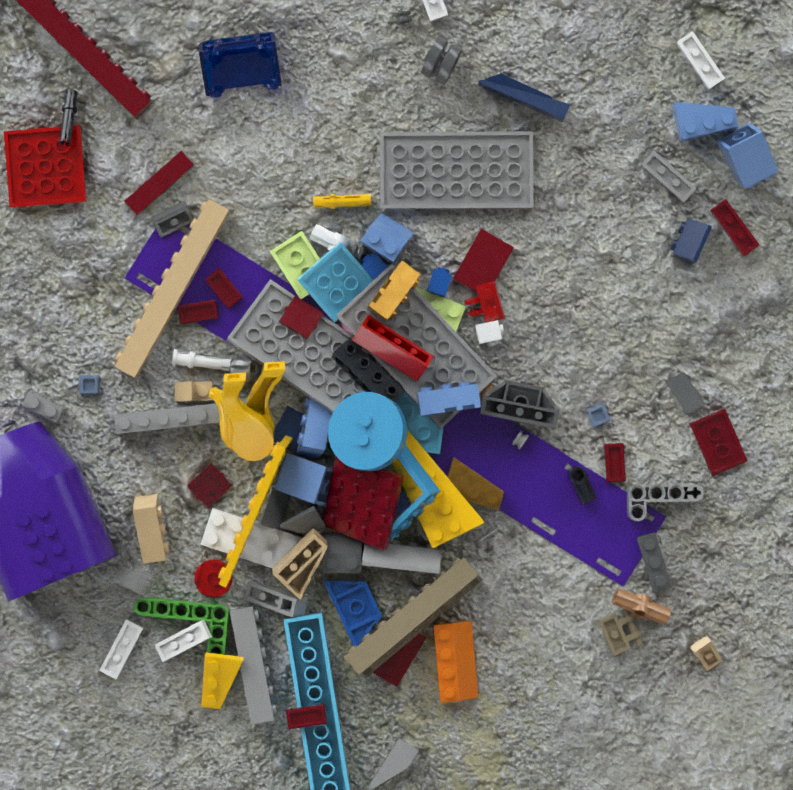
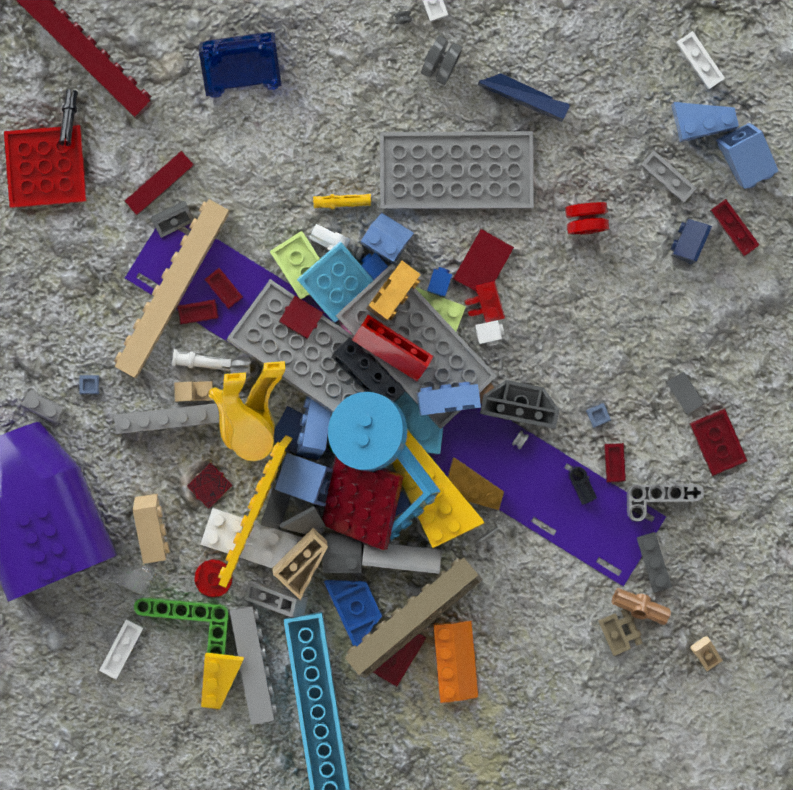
white plate [155,620,212,662] -> none
dark red tile [286,704,327,729] -> none
light grey slope [368,736,420,790] -> none
none -> red wheel [565,202,610,235]

